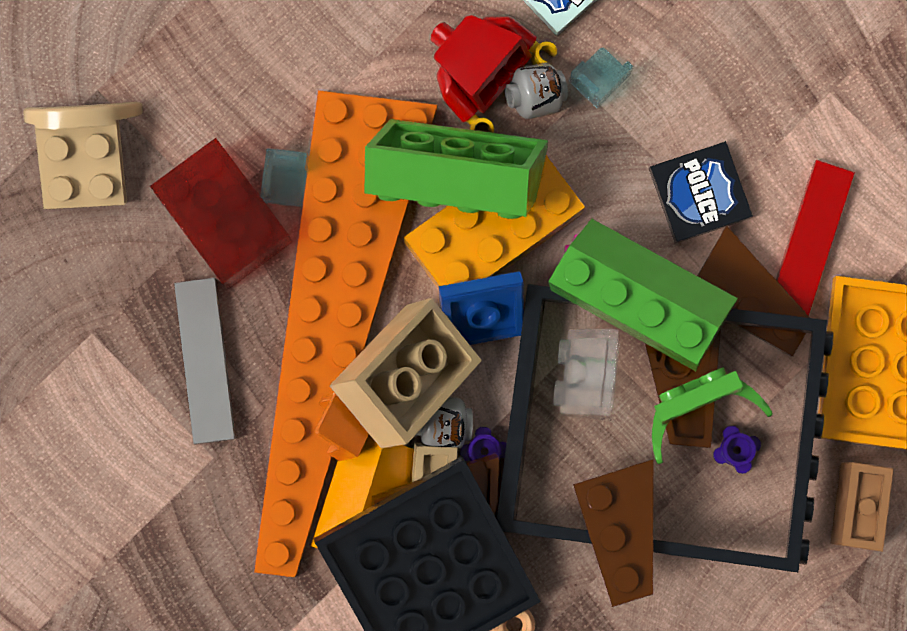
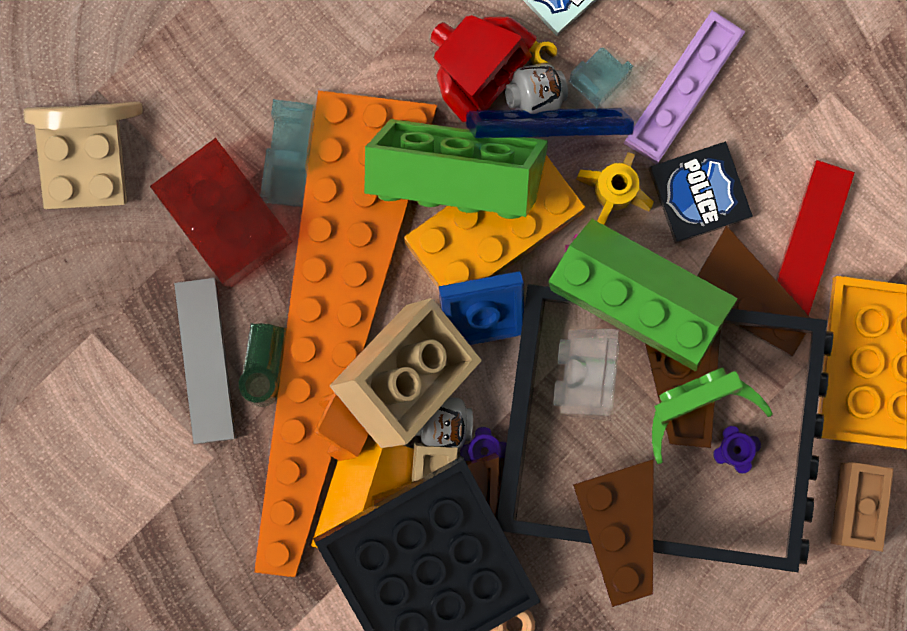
none -> clear green piece [239,323,286,407]
none -> clear light blue panel [270,99,315,160]
none -> clear blue tile [466,108,634,138]
none -> yellow brick [576,152,654,225]
none -> lavender tile [624,10,745,164]

